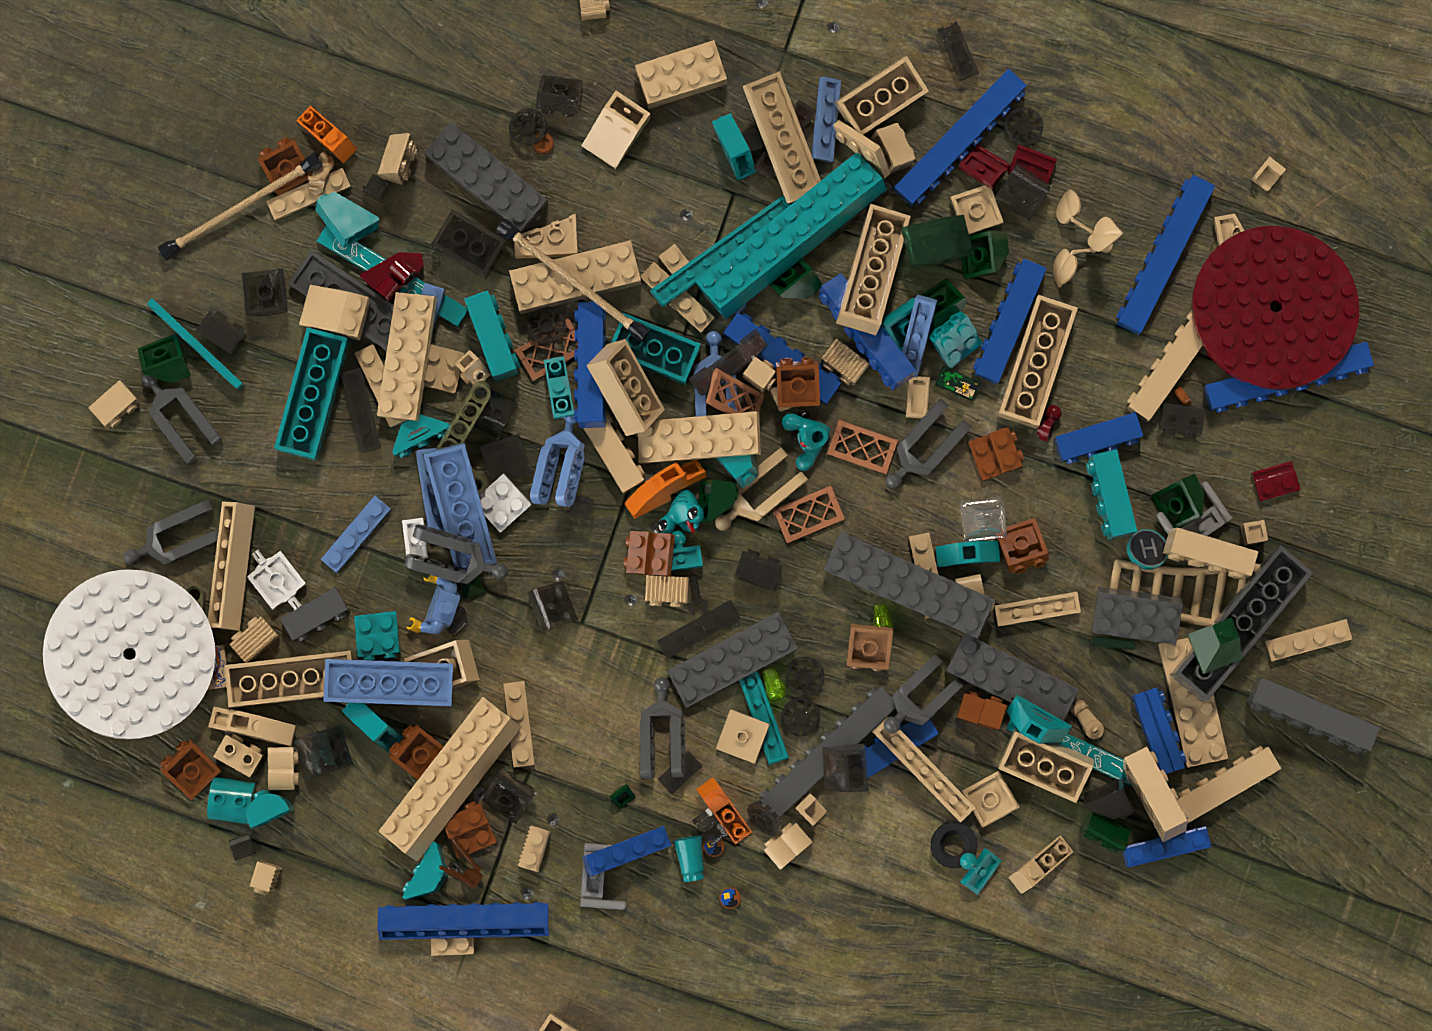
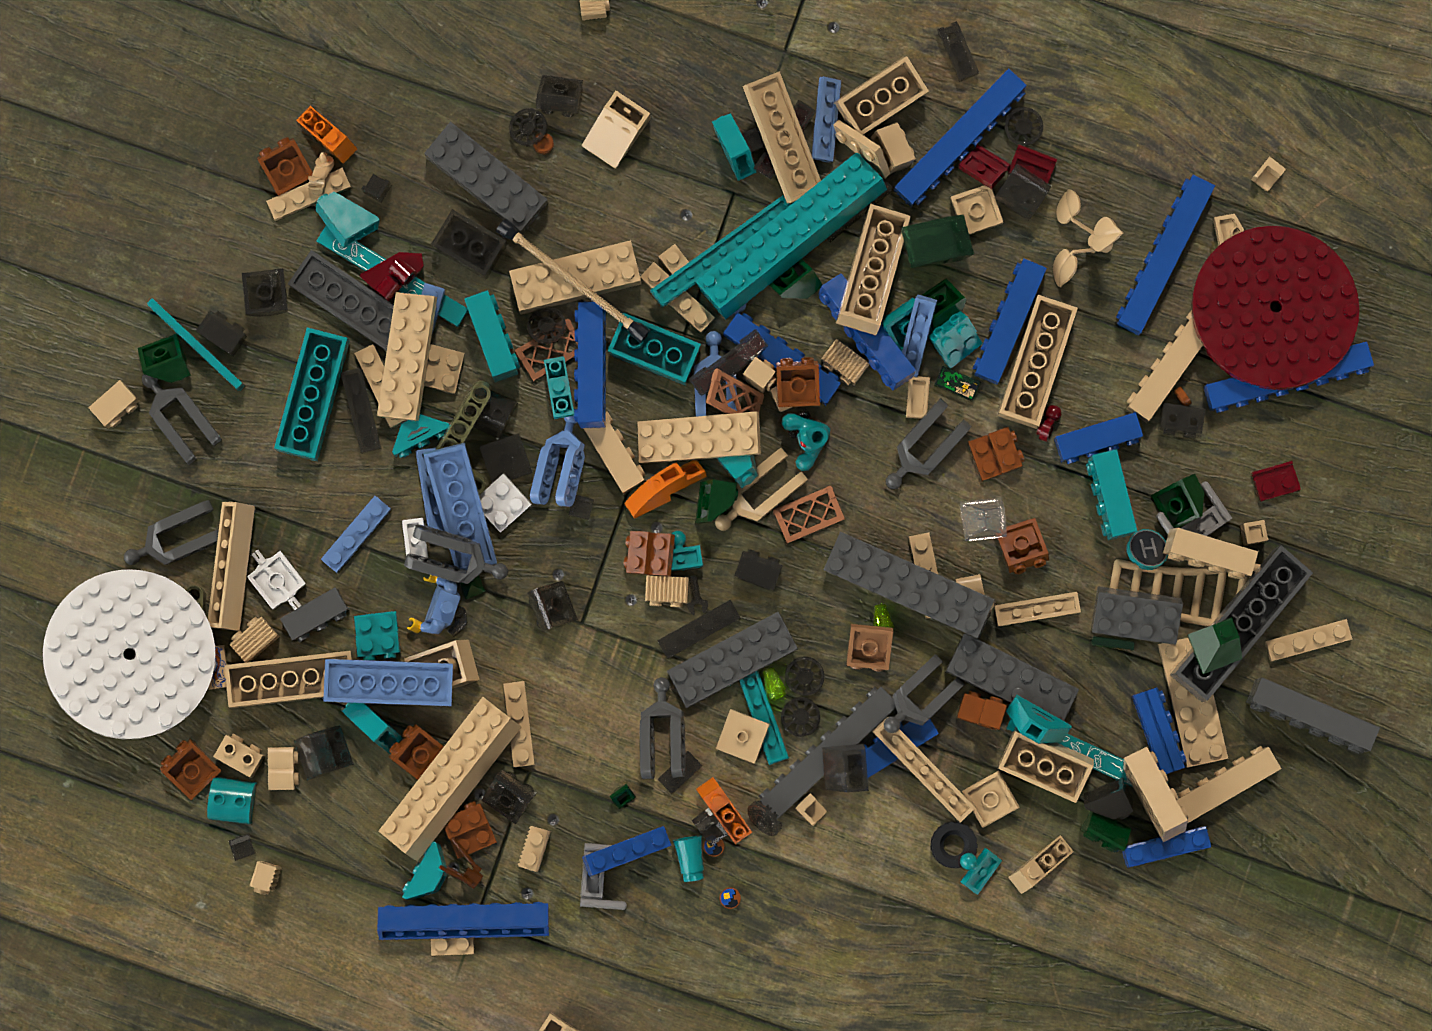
tan hose [158,152,323,261] -> none
tan slope [208,707,297,747] -> none
teal brick [247,789,294,829] -> none
tan slope [299,285,371,341] -> none
tan slope [377,133,418,185] -> none
tan brick [455,350,491,385] -> none
tan wing [514,214,578,259] -> none
tan brick [587,339,665,436] -> none
tan brick [635,40,727,109] -> none
teal head [658,489,704,534] -> none
tan brick [764,823,812,870] -> none
nougat window [827,419,898,474] -> none
teal slope [935,541,1000,568] -> none
dark green slope [959,231,1009,280] -> none
tan piece [1070,700,1104,739] -> none

